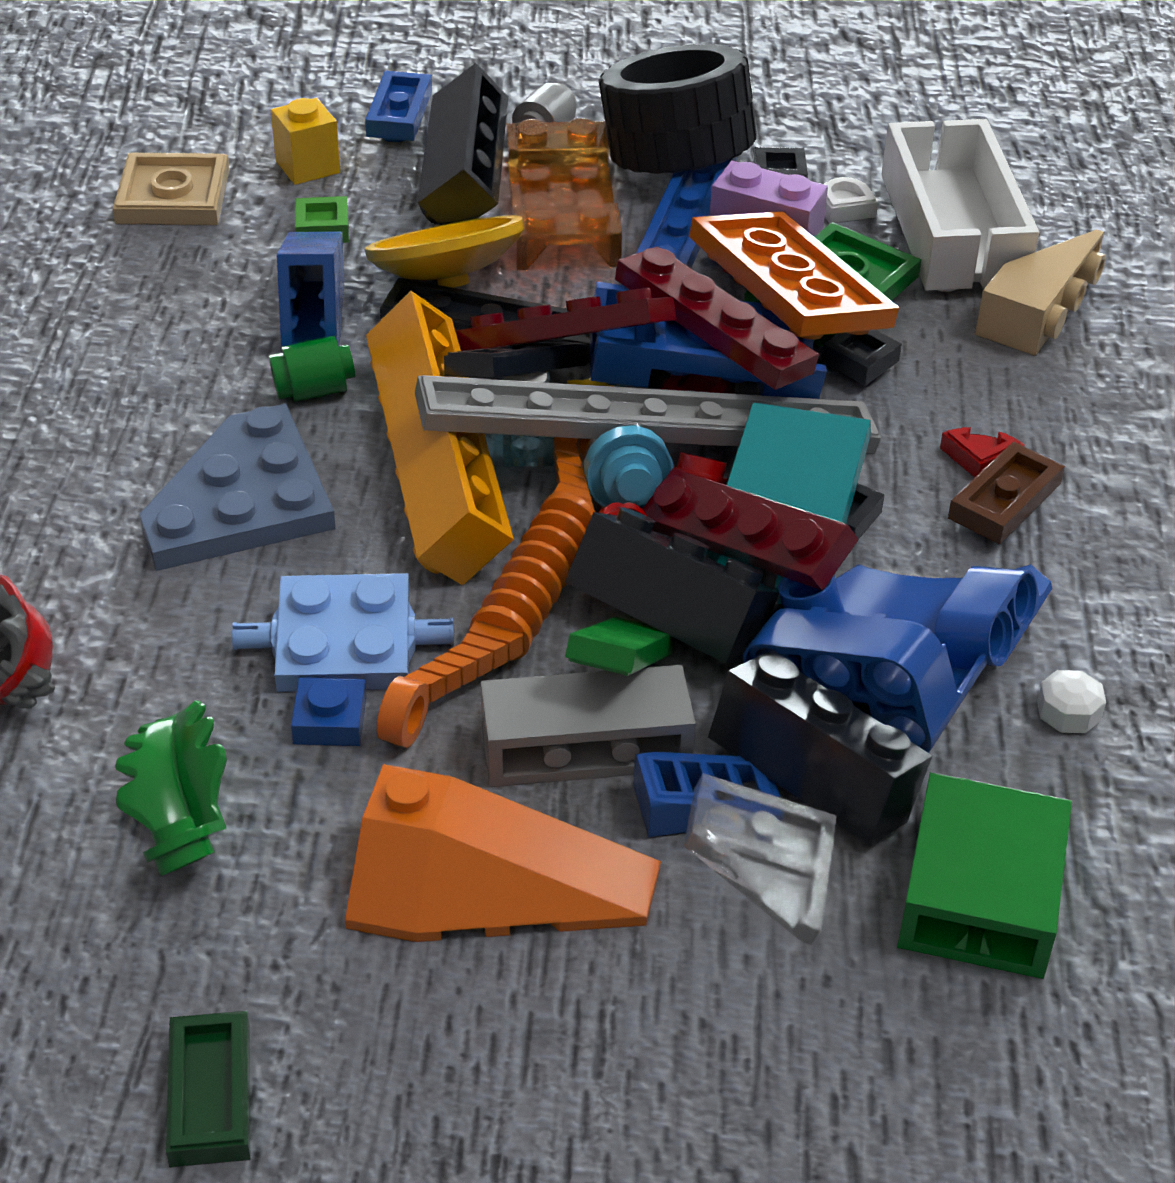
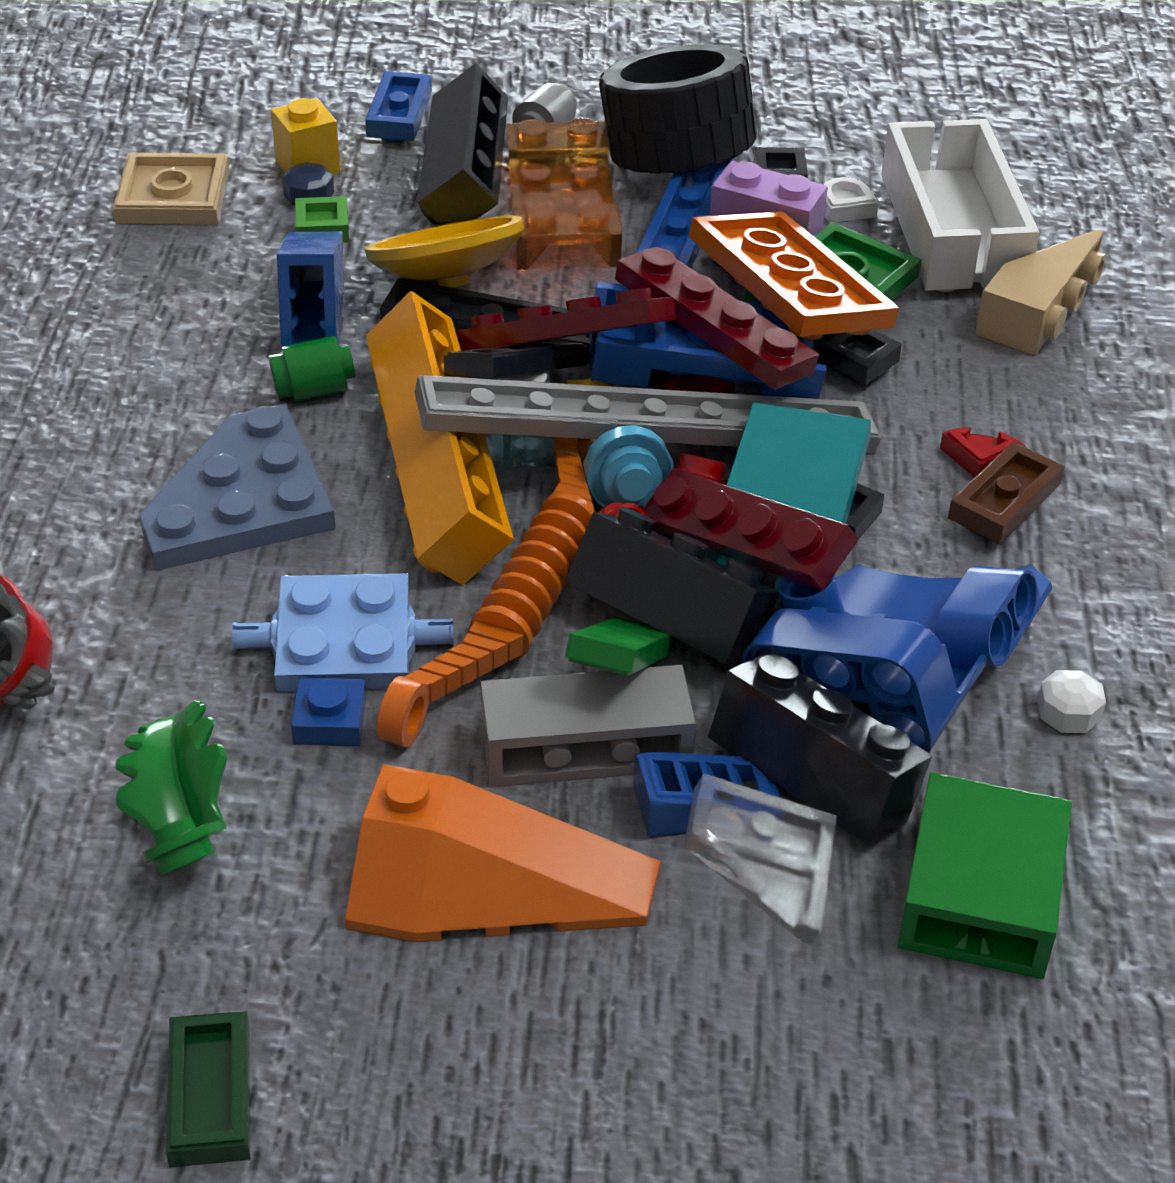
none -> dark blue tile [282,162,334,206]

